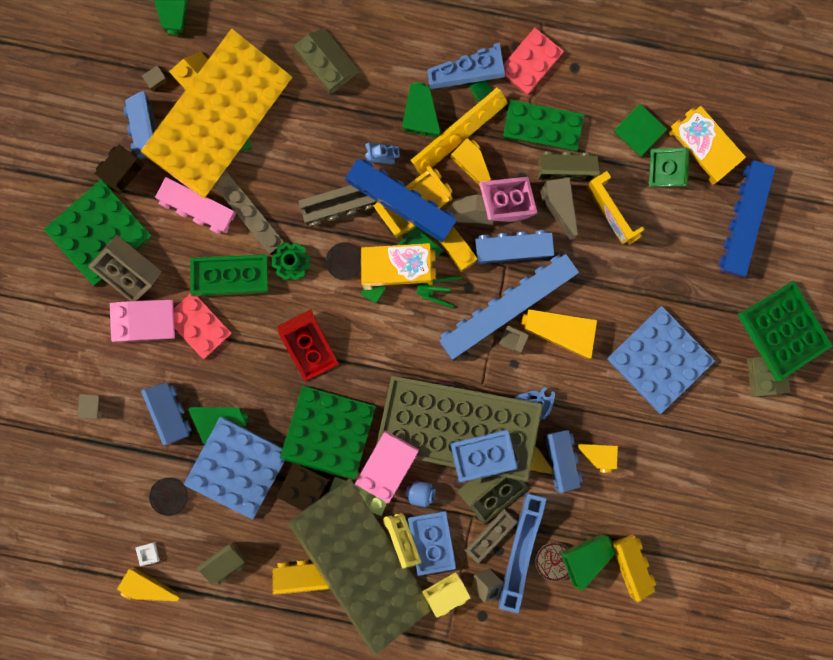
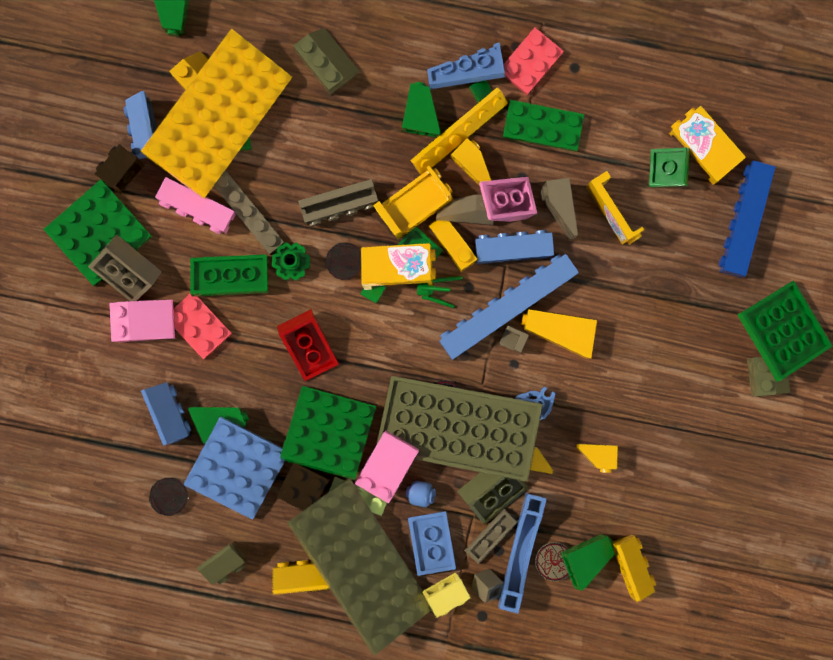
dark tan panel [77,394,102,419] -> none
yellow slope [117,567,183,601] -> none
white tile [135,542,160,566] -> none
dark tan slope [142,66,168,92] -> none
blue brick [345,158,456,243] -> none
medium blue hips [365,143,400,165] -> none
light yellow plate [383,513,422,569] -> none
medium blue plate [451,430,518,483] -> none
olive slope [538,151,600,182] -> none
medium blue slope [544,430,582,493] -> none
medium blue plate [607,306,715,414] -> none
green tile [613,104,667,157] -> none

